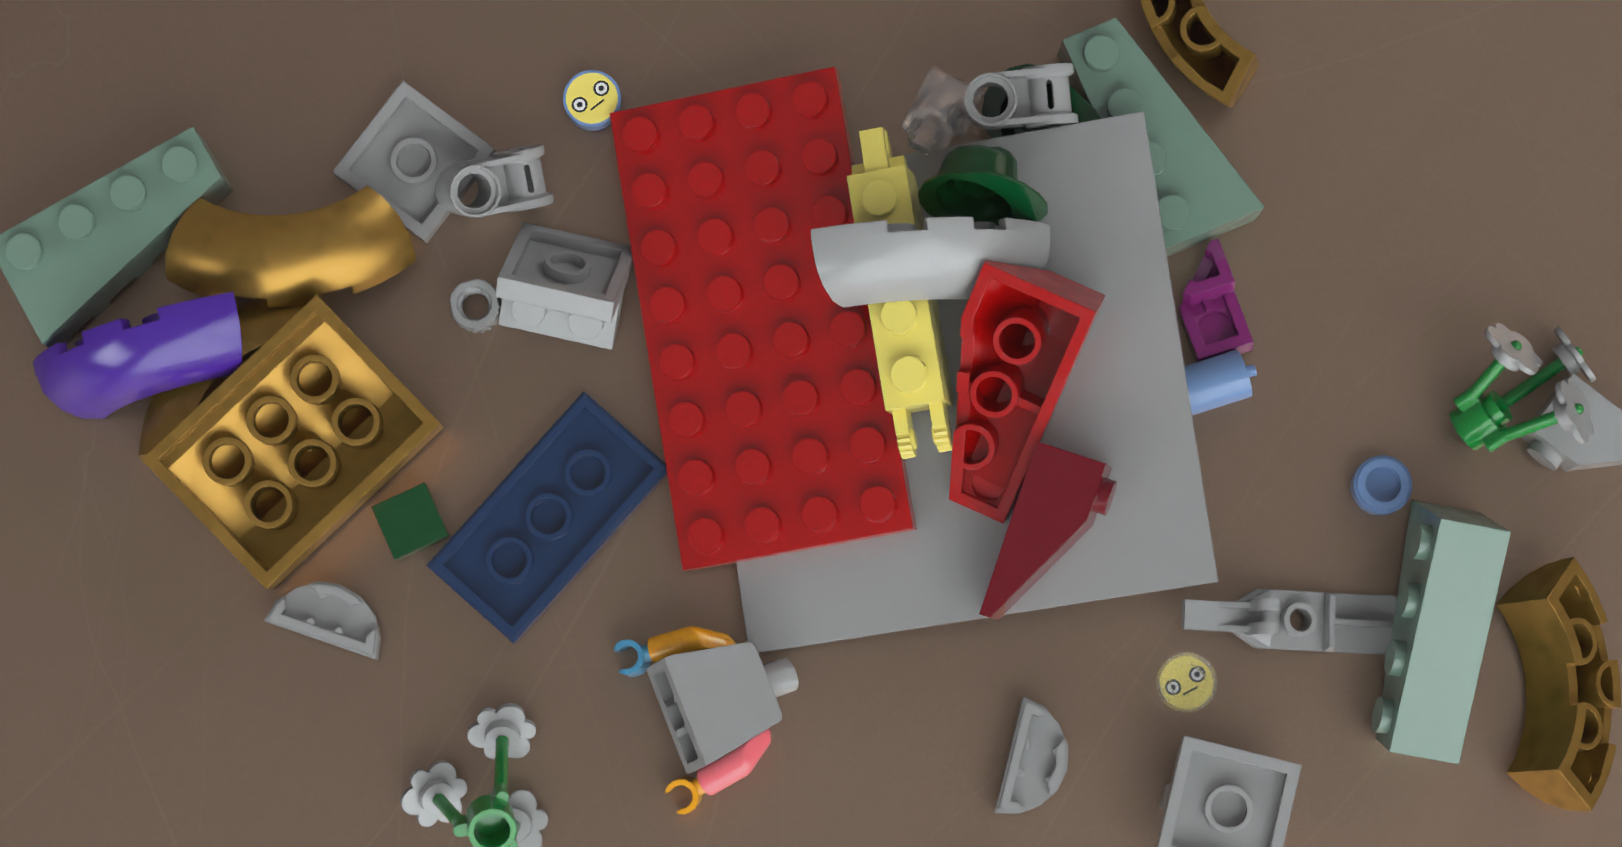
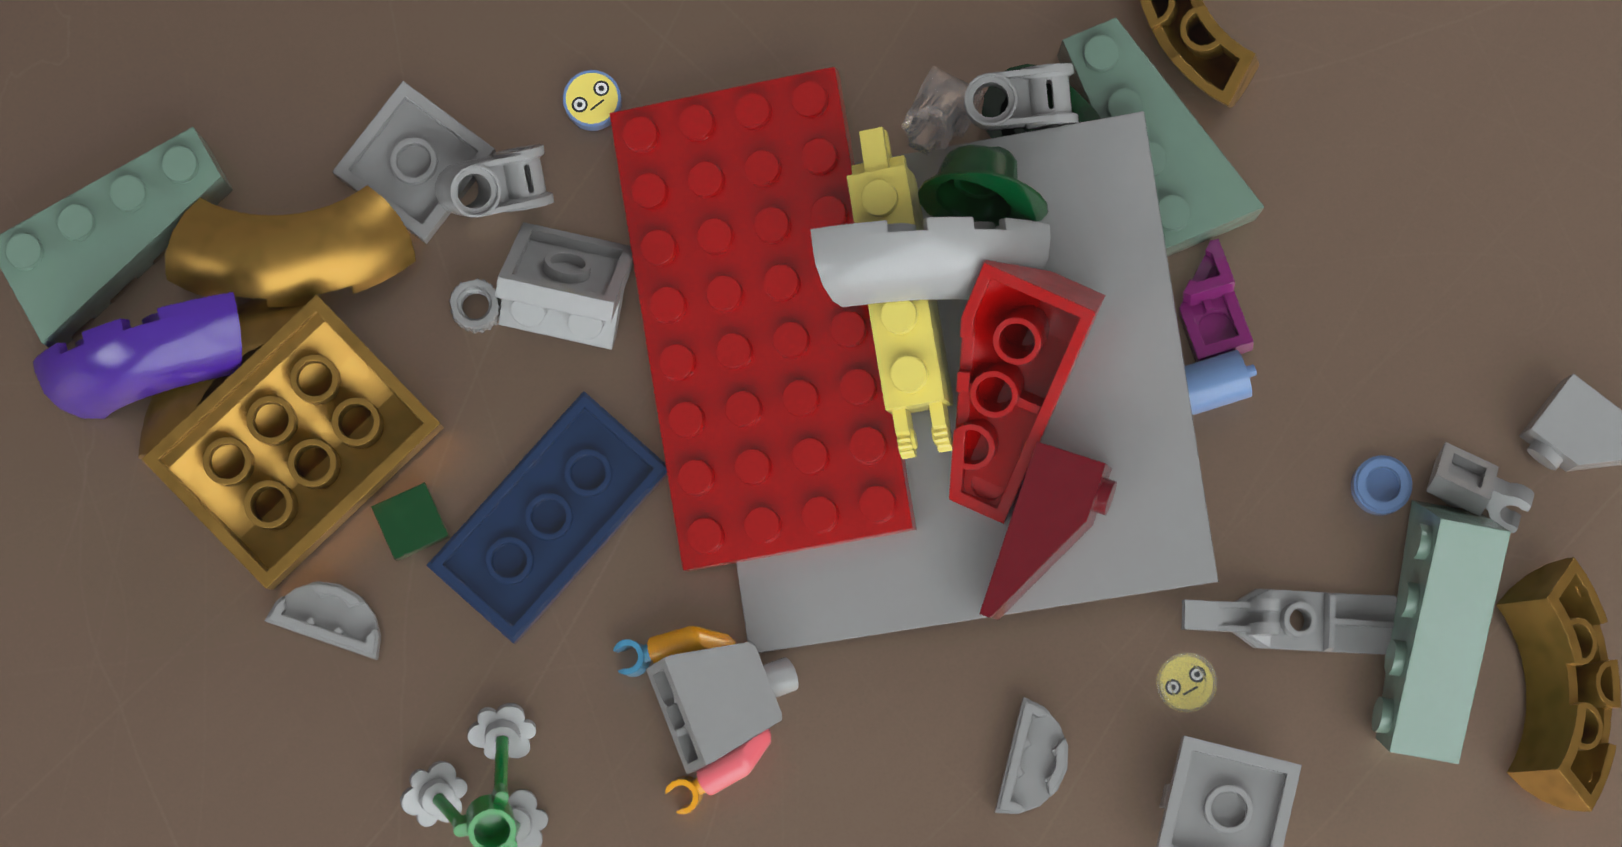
plant [1449,323,1596,452] -> none
none -> light grey plate [1426,442,1534,533]

